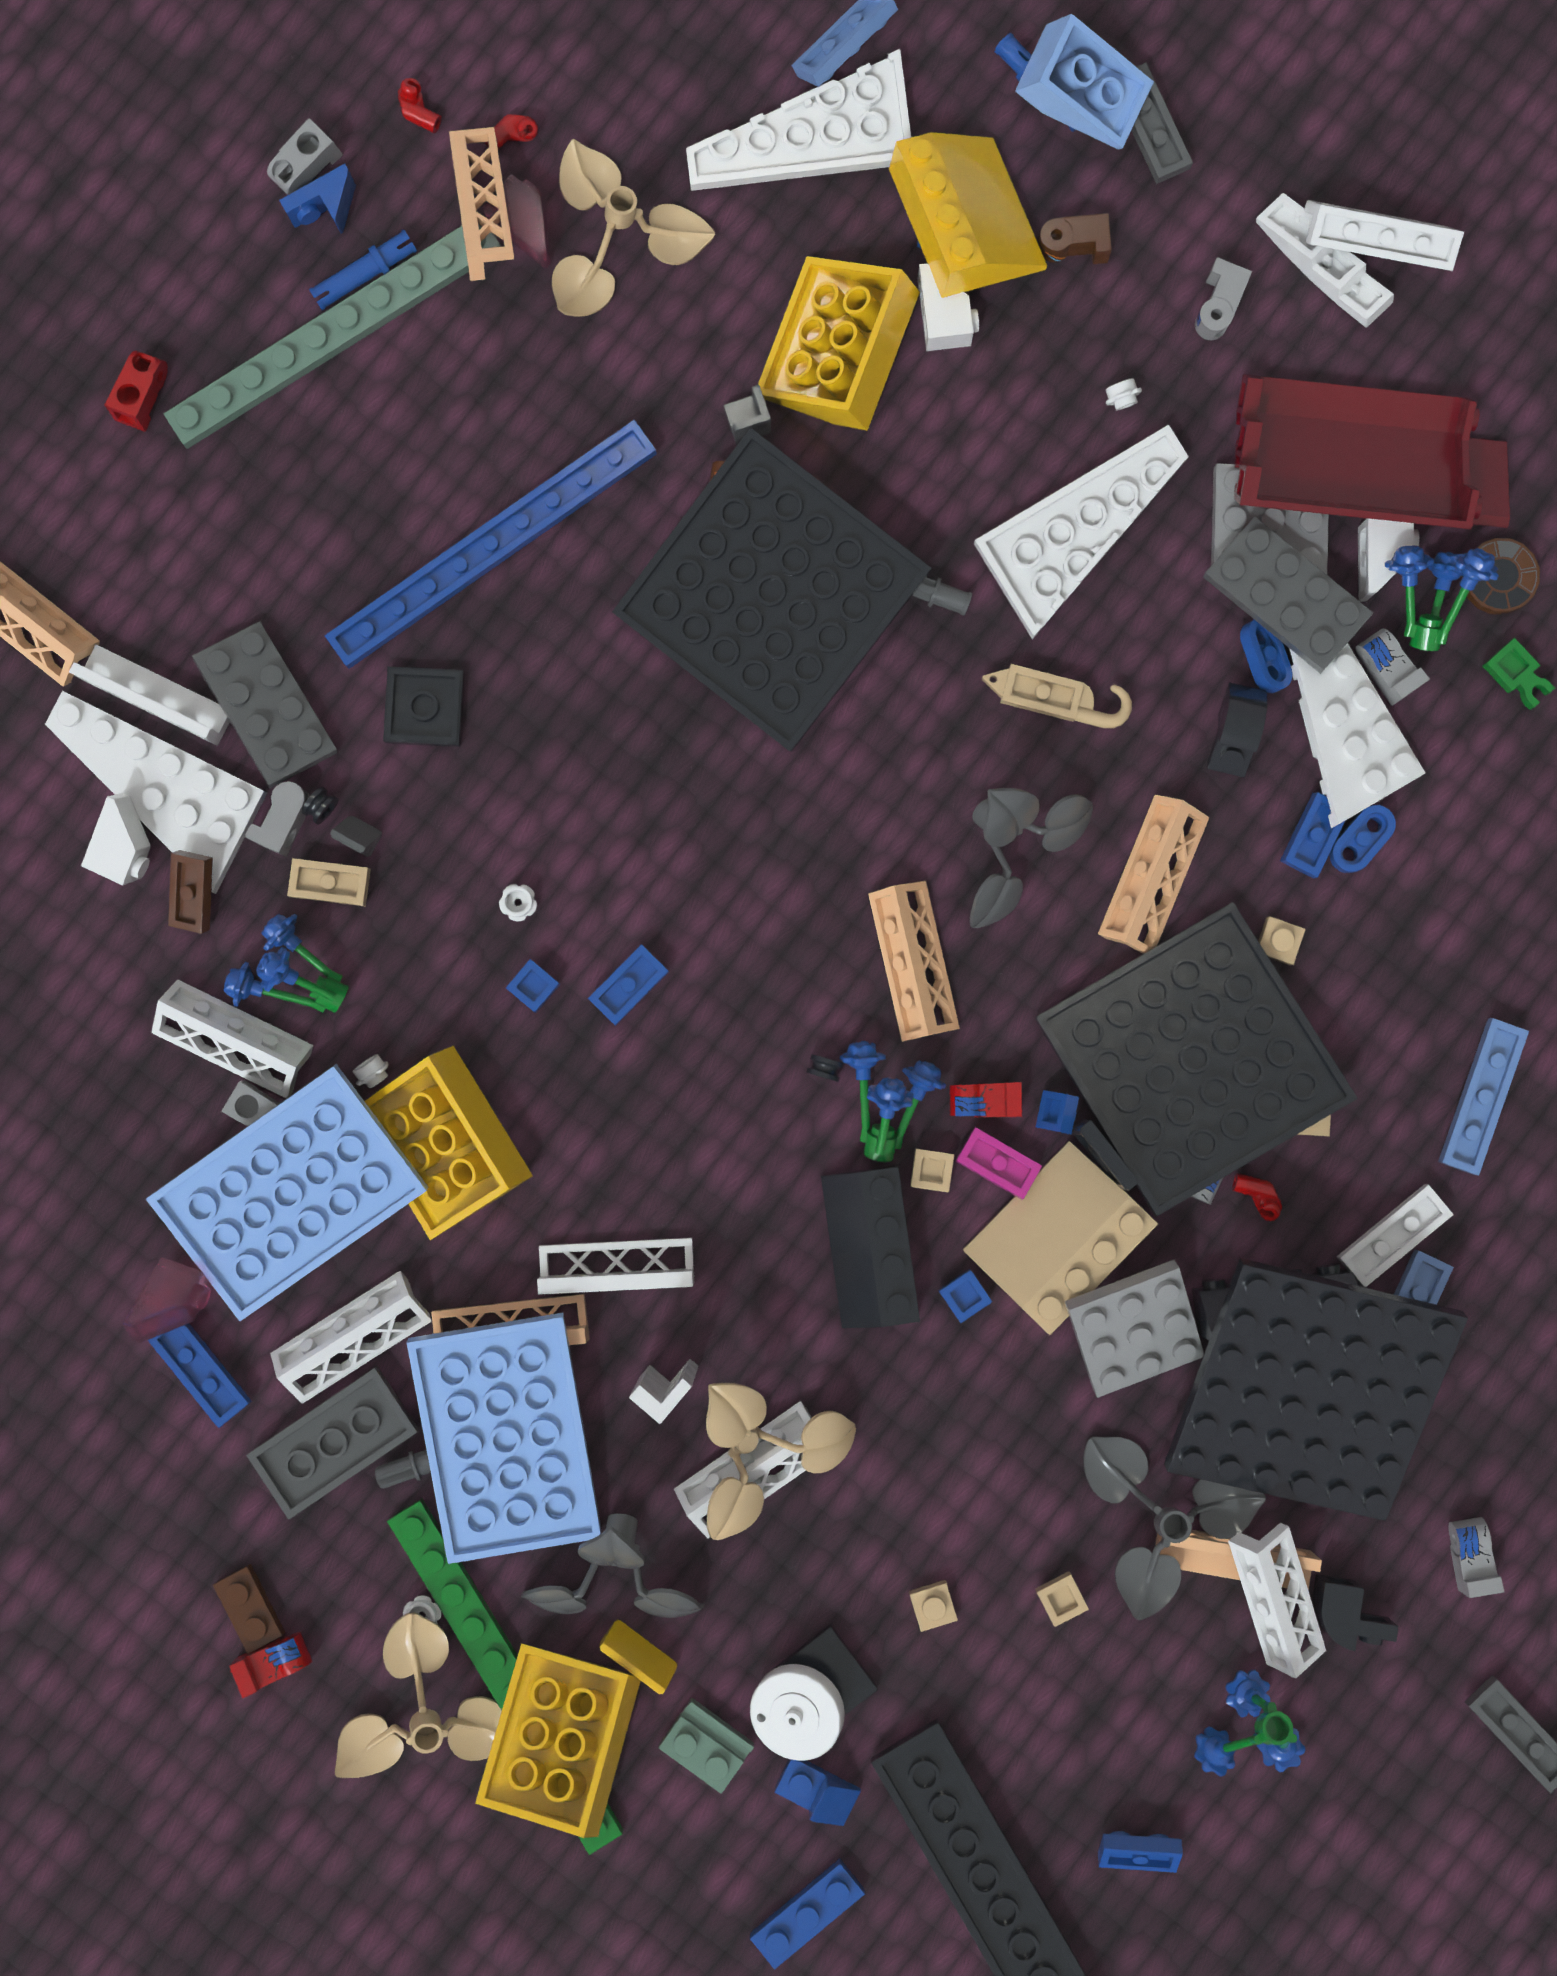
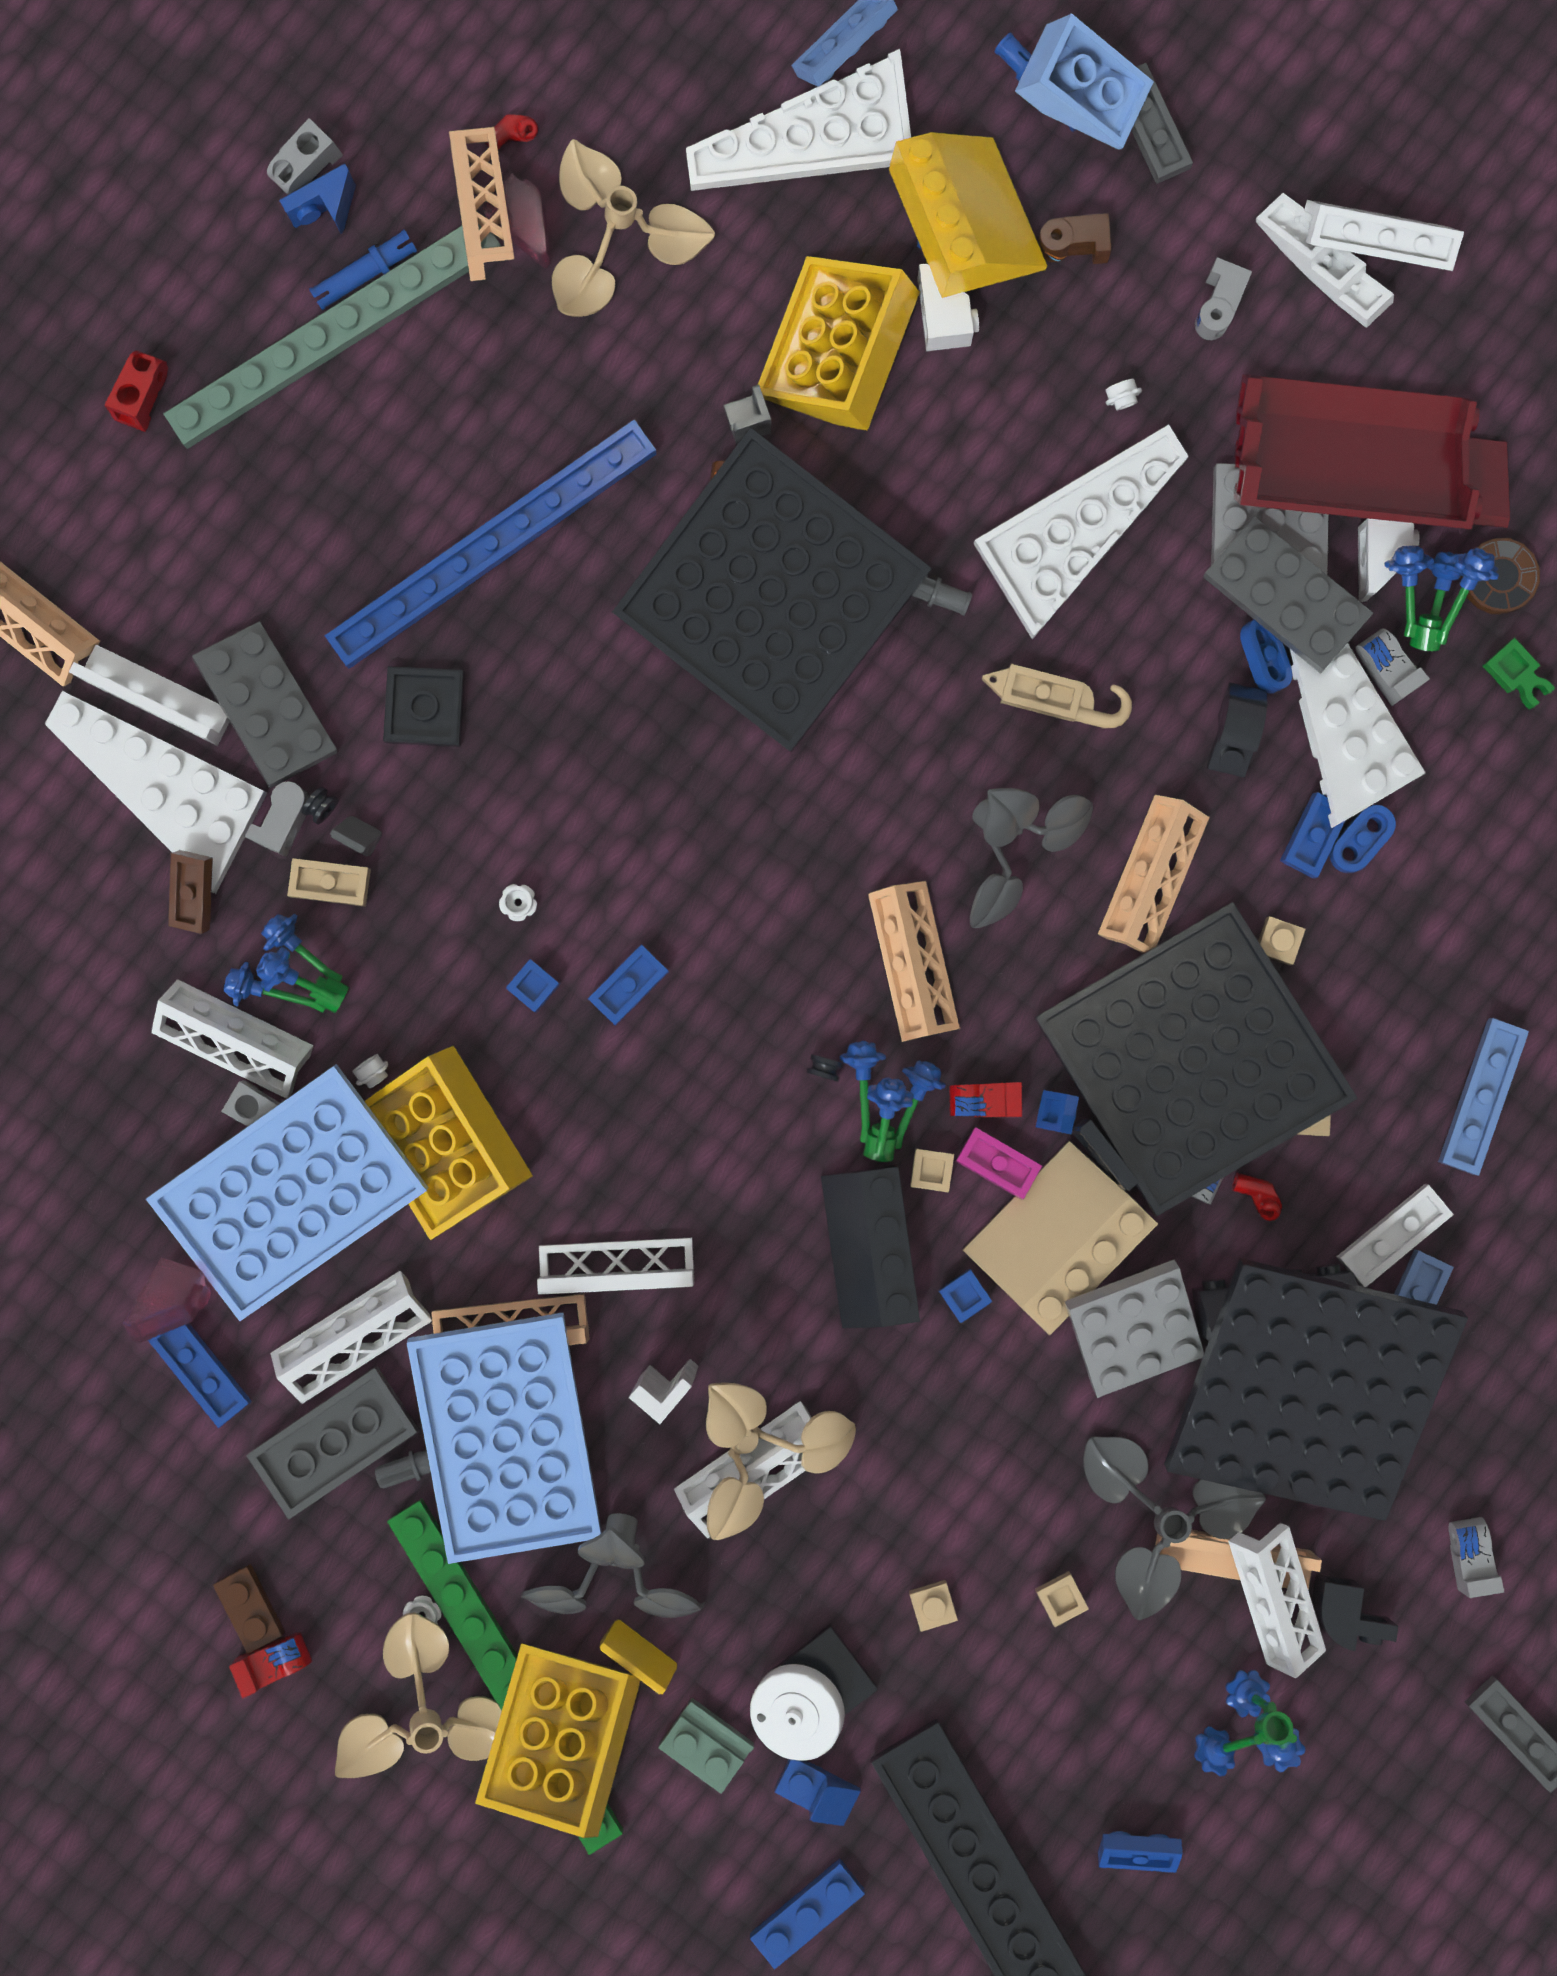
white slope [81,793,151,885] -> none
red arm [398,78,442,133] -> none

